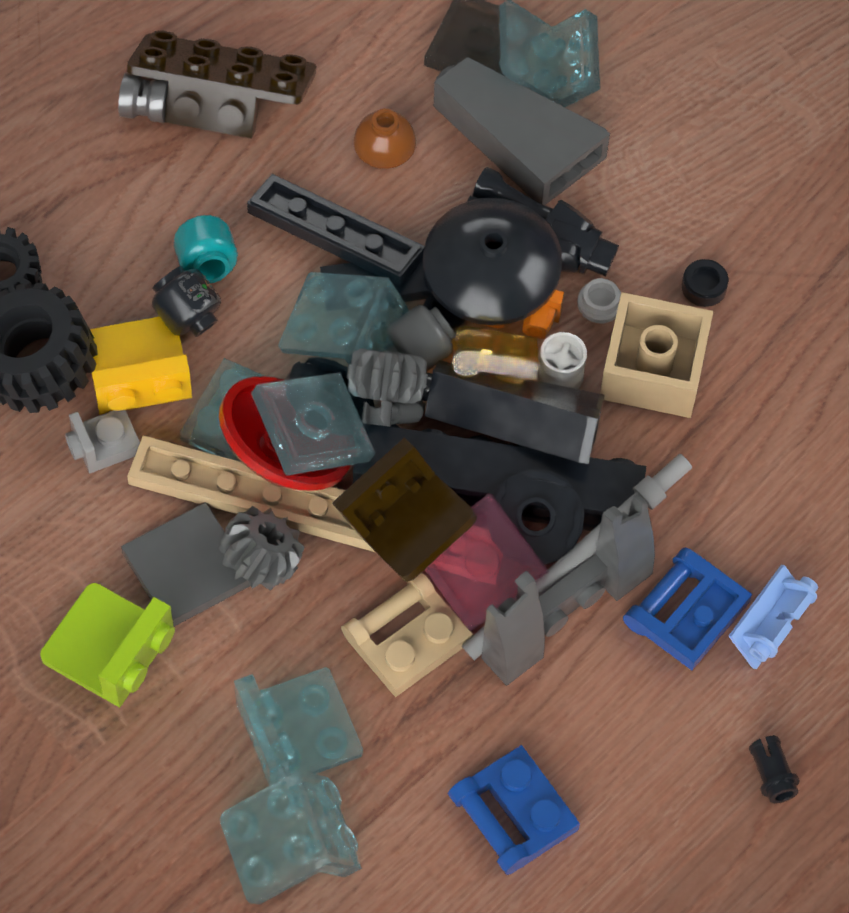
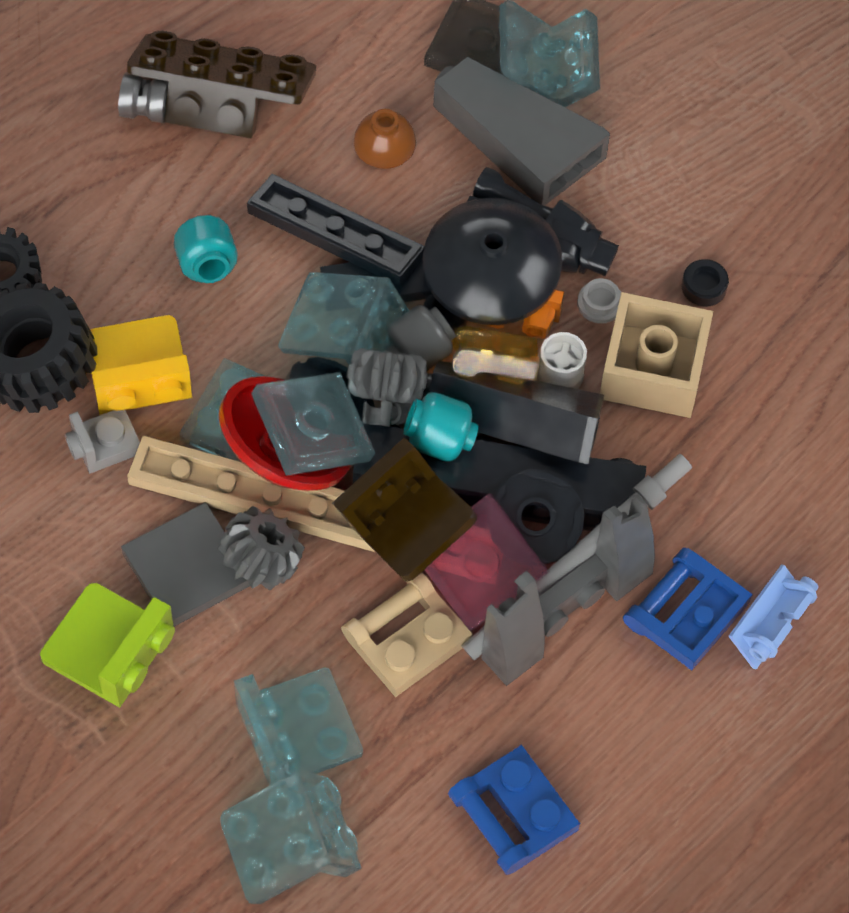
black head [152,266,221,337] -> none
black pin [749,735,800,803] -> none
none -> teal head [404,392,479,462]

